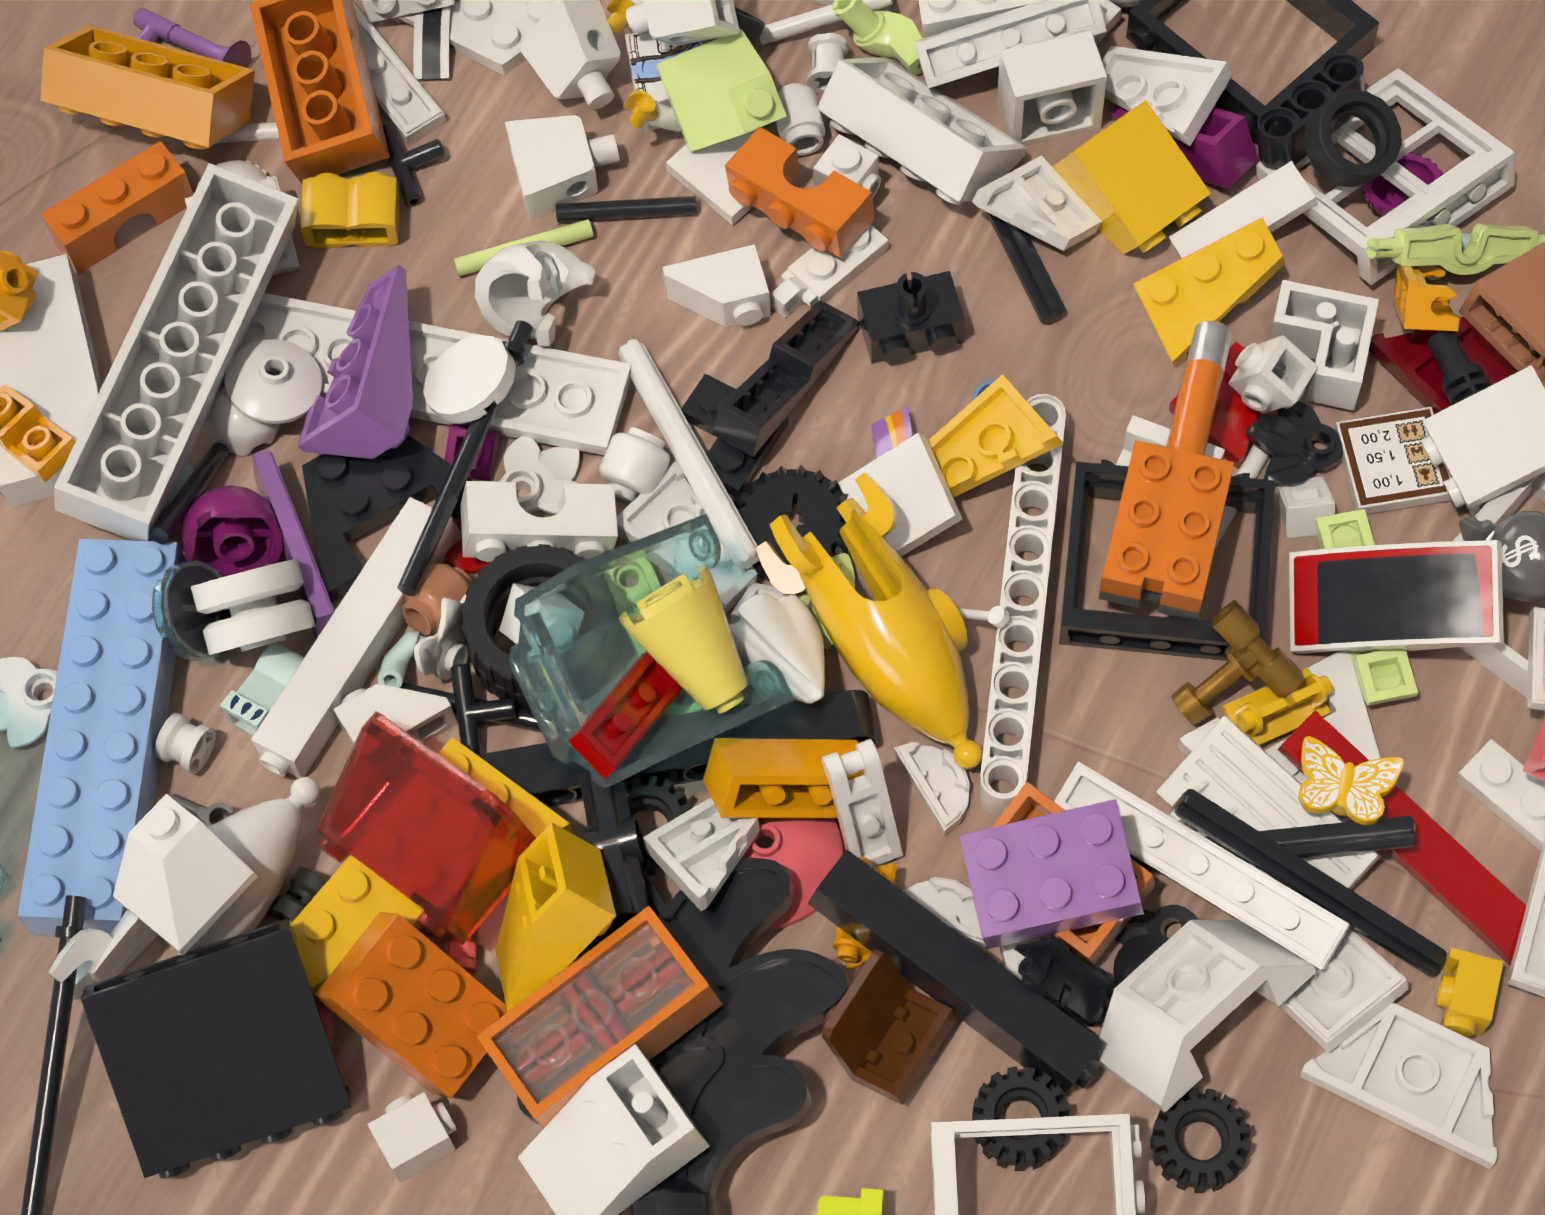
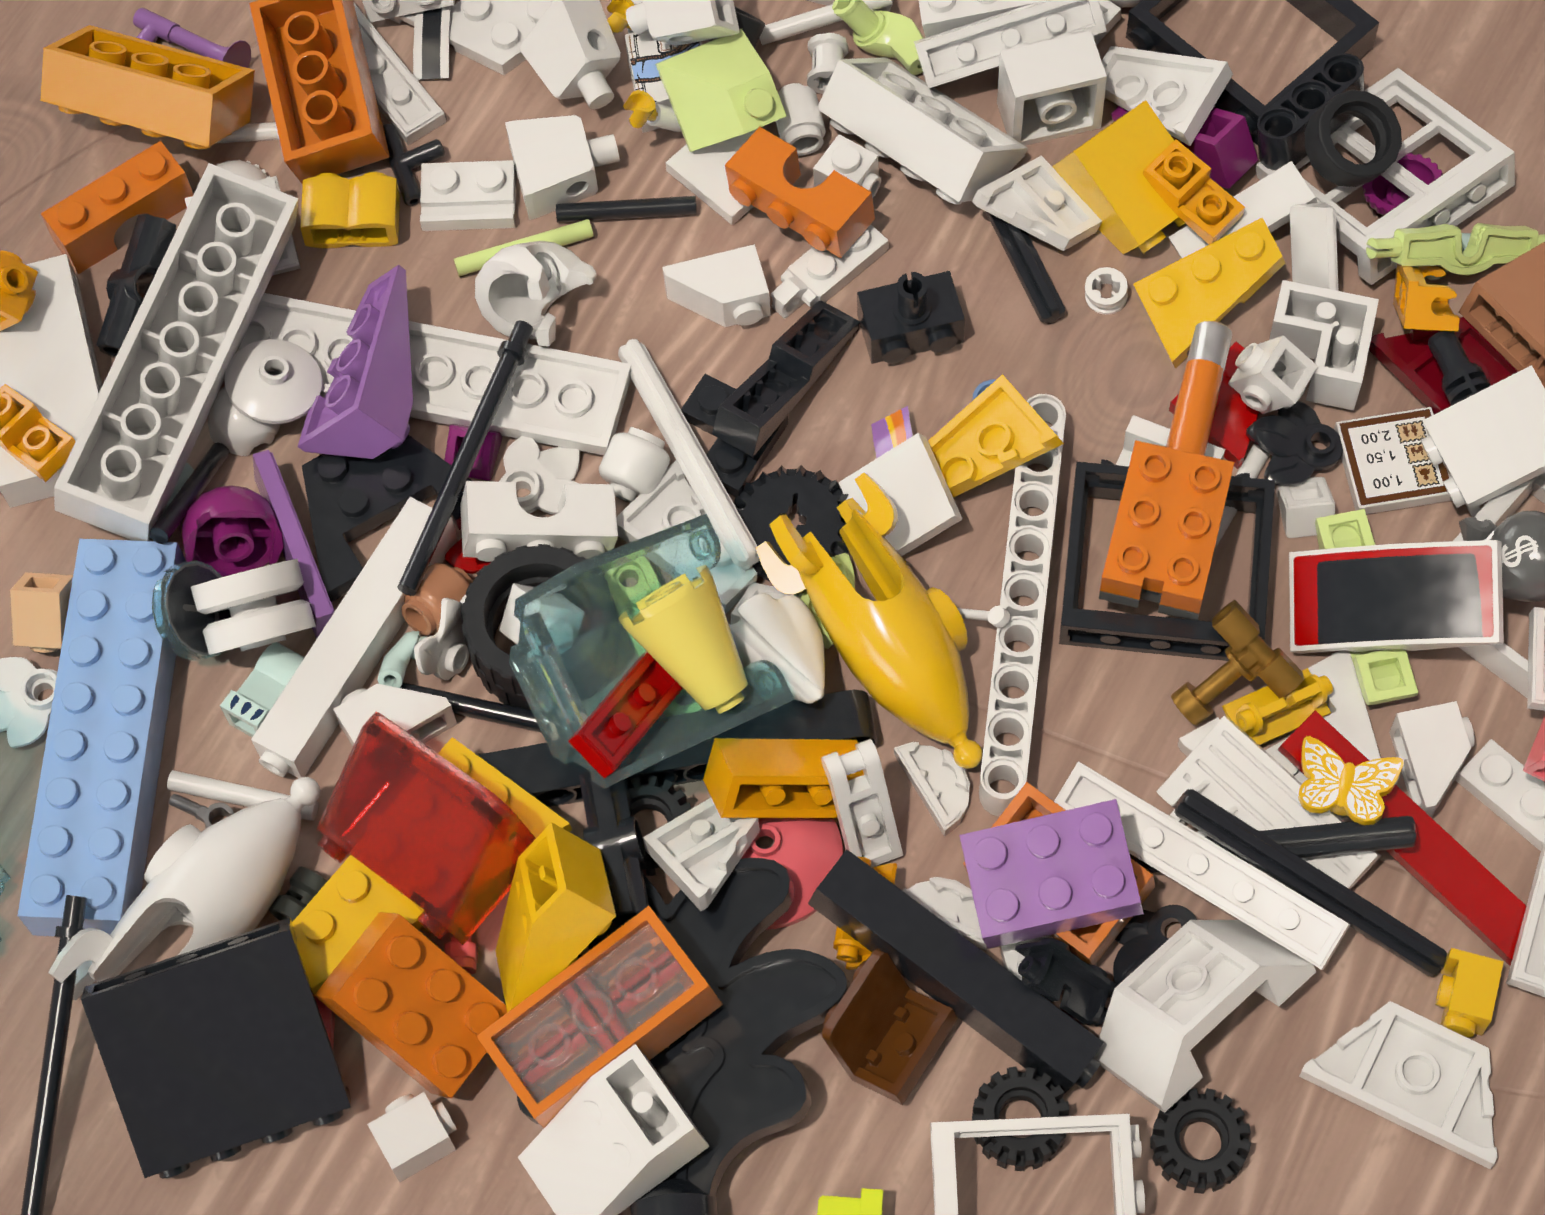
white slope [113,794,258,956] -> none
white wheel [154,713,216,774] -> none
white tile [423,335,516,424] -> none
black piece [450,664,518,755] -> none
white tile [1280,928,1409,1053] -> none
none -> light nougat brick [10,572,73,653]
none -> black piece [96,214,177,358]
none -> white bar [167,770,319,821]
none -> white plate [420,160,516,231]
none -> white bush [1085,267,1128,315]
none -> light orange slope [1143,139,1245,244]
none -> white slope [1290,203,1338,291]
none -> white slope [1389,701,1475,817]

